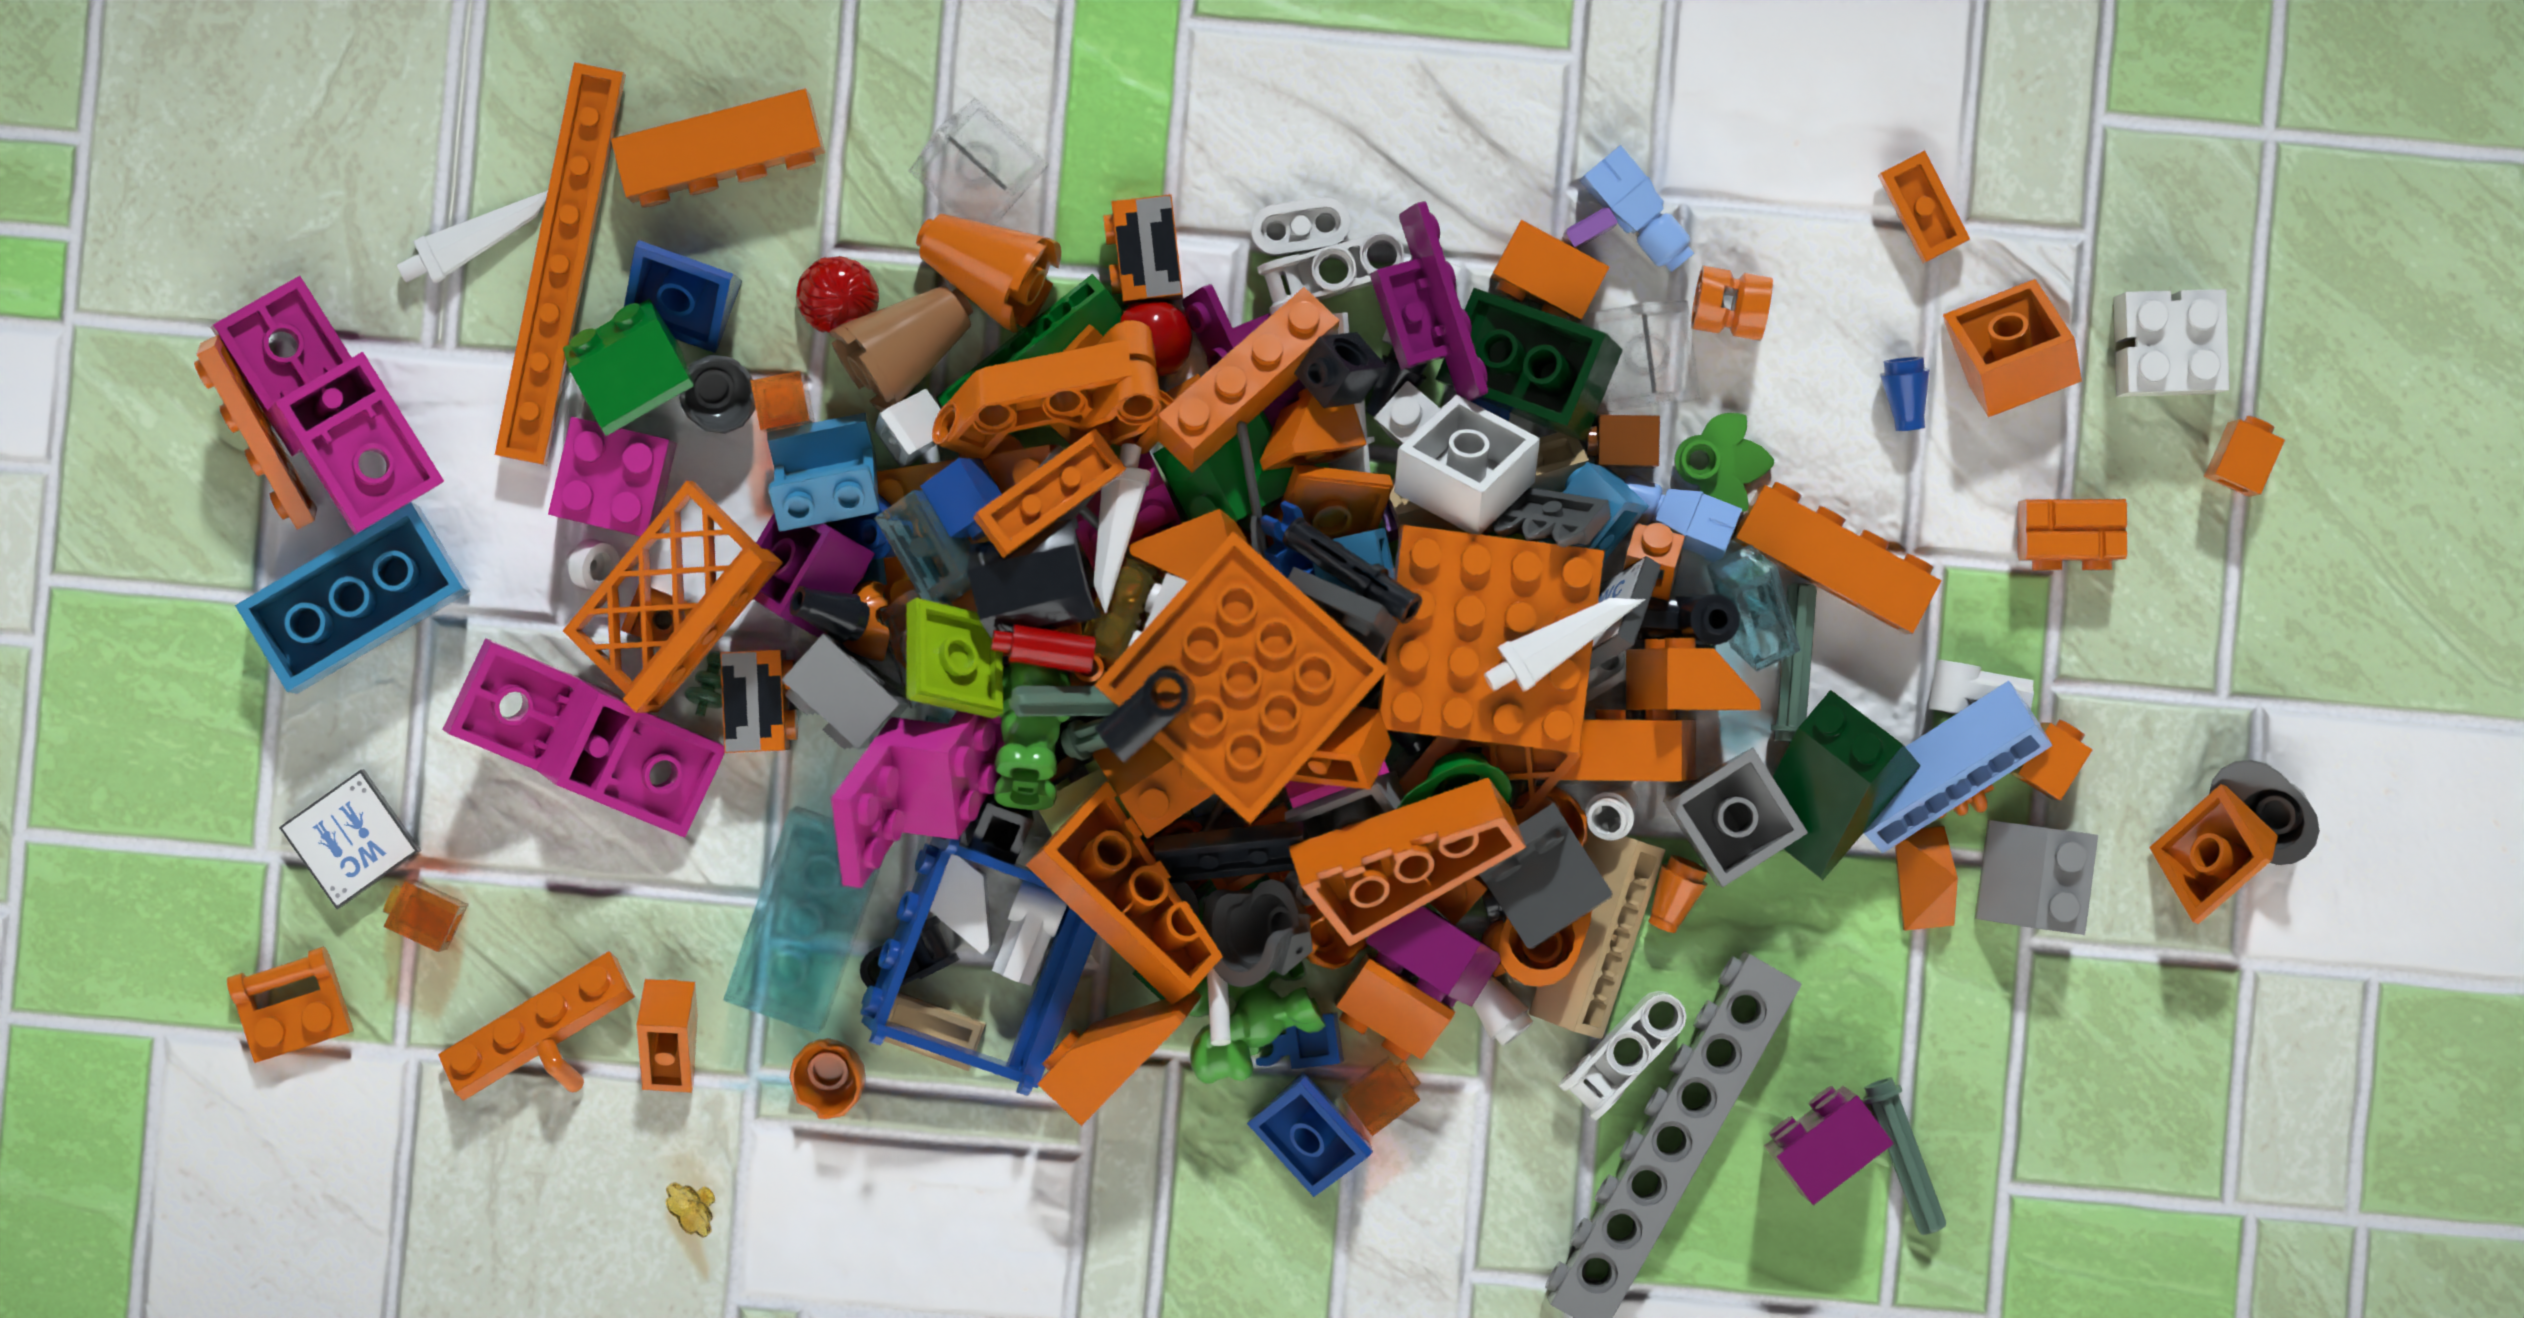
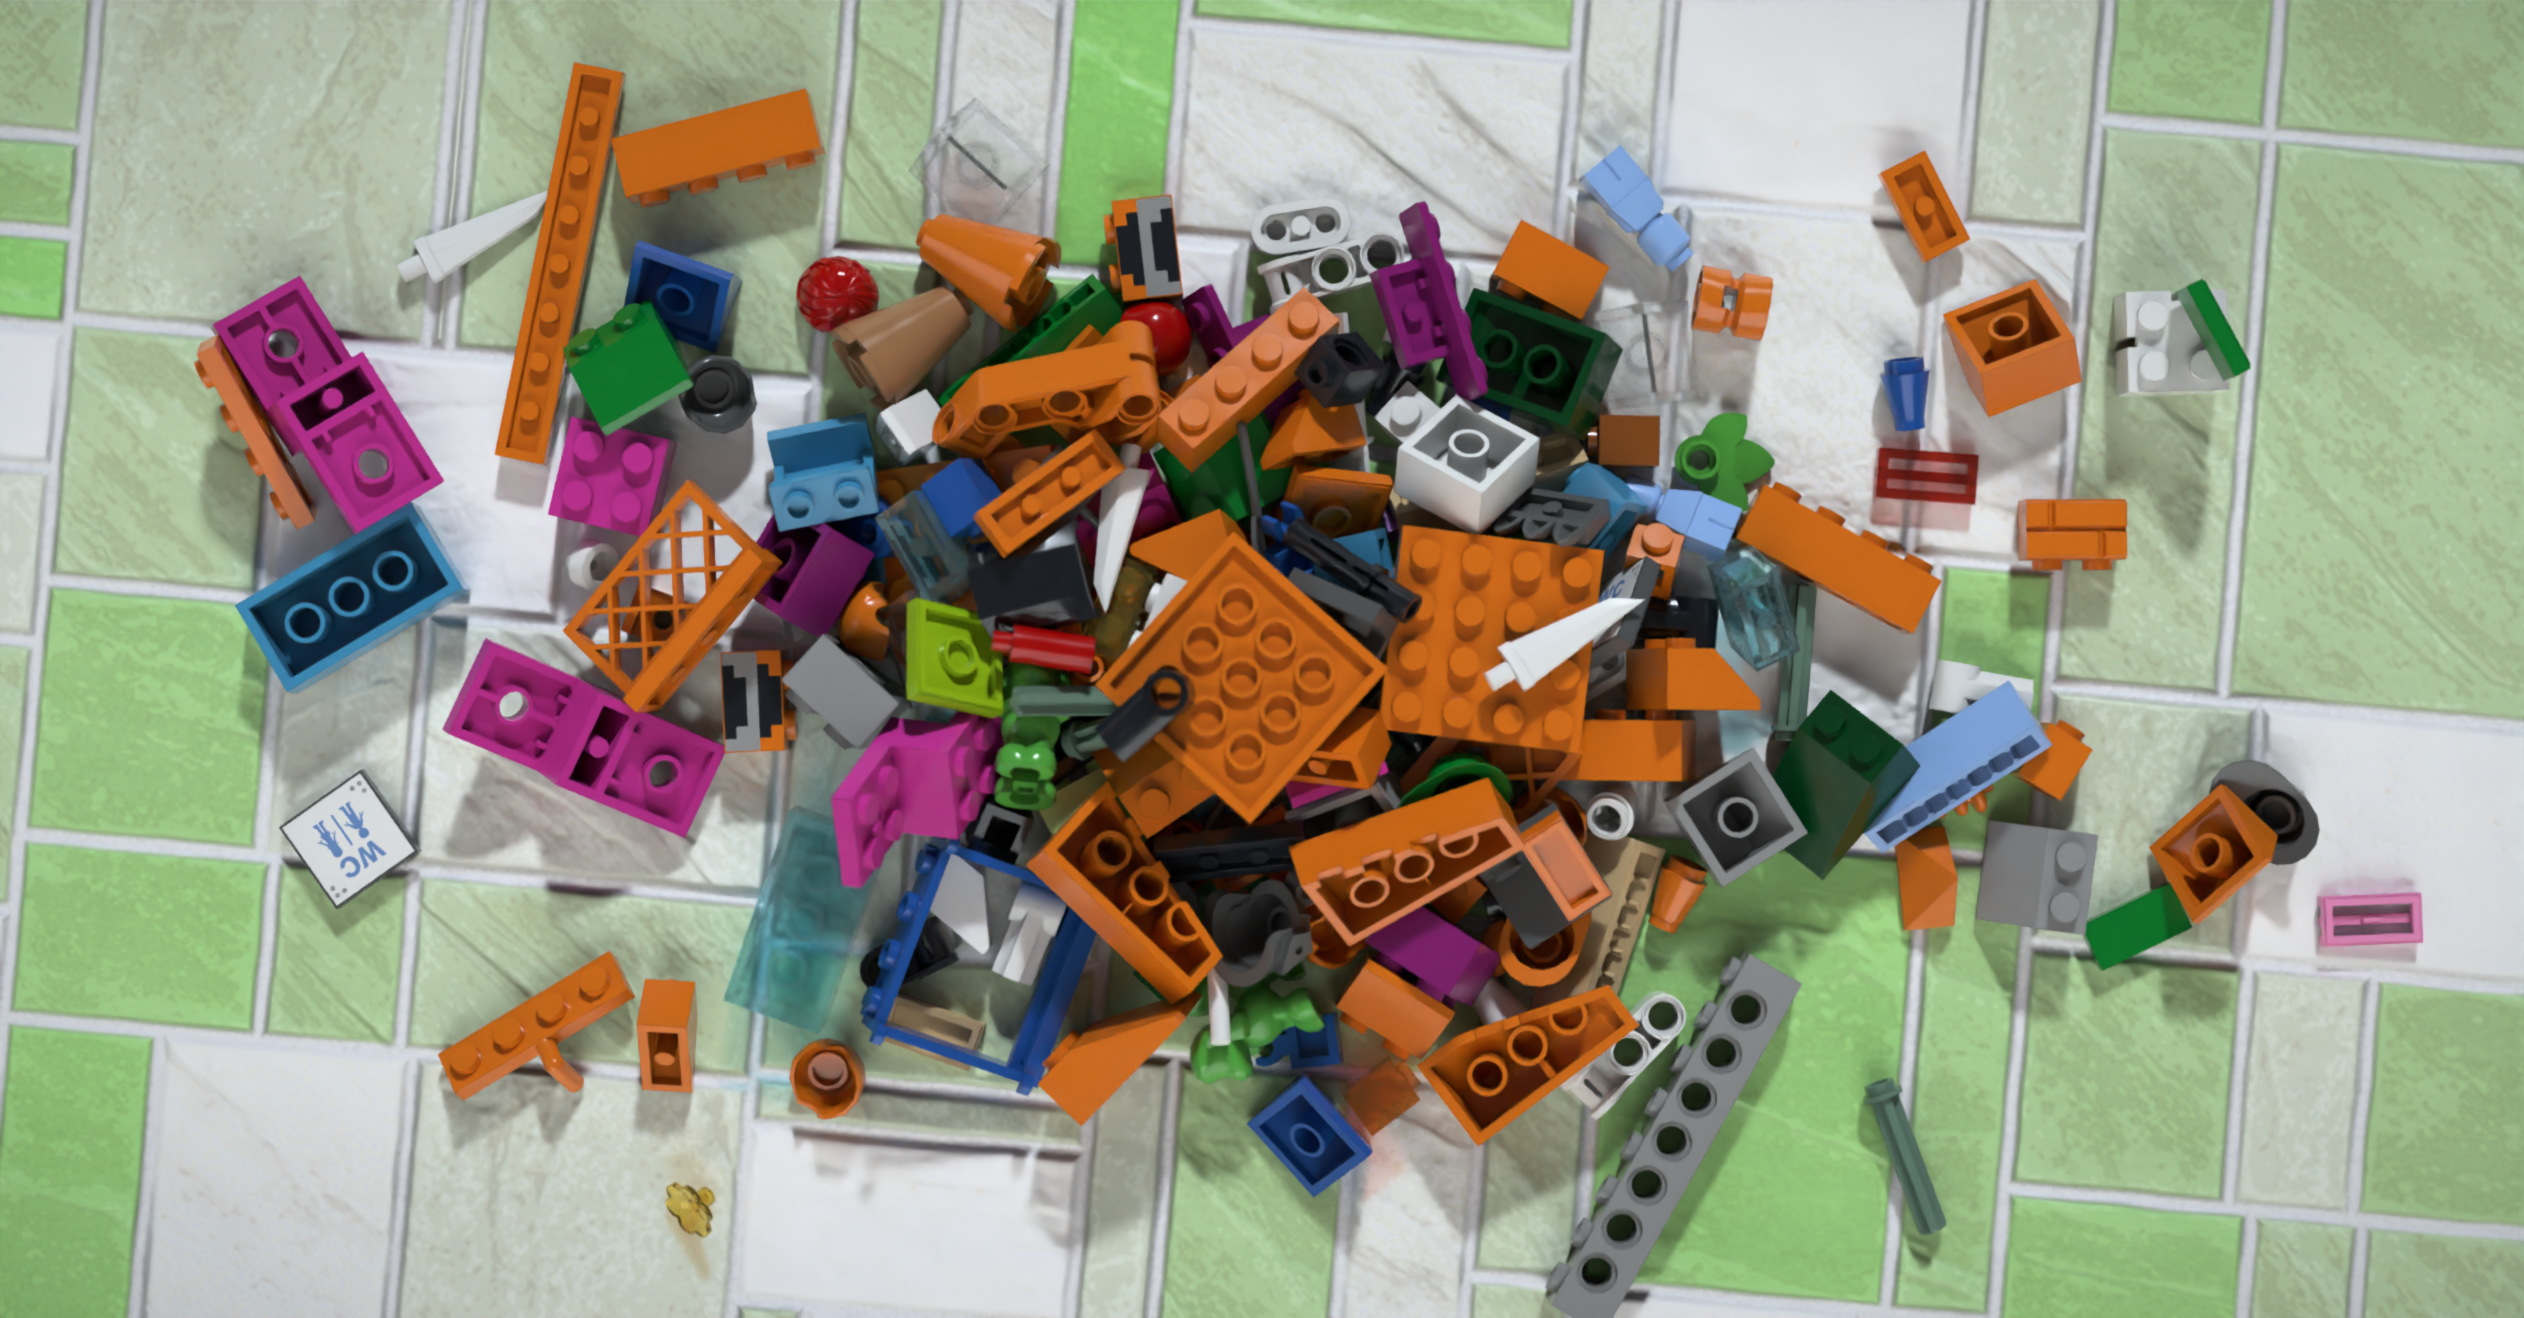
orange plate [227,946,354,1063] -> none
clear orange brick [383,879,469,952] -> none
clear green hair [684,651,723,717] -> none
clear orange brick [750,371,815,434] -> none
black cone [790,586,870,642] -> none
medium lavender tile [1562,207,1618,249] -> none
black brick [1677,594,1740,645] -> none
magenta brick [1764,1086,1894,1205] -> none
orange brick [2204,416,2285,497] -> none
none -> orange wedge [1417,984,1639,1147]
none -> orange tile [1521,810,1612,921]
none -> clear red tile [1873,447,1979,505]
none -> green tile [2083,882,2193,971]
none -> green tile [2175,279,2251,381]
none -> bright pink tile [2317,892,2423,947]

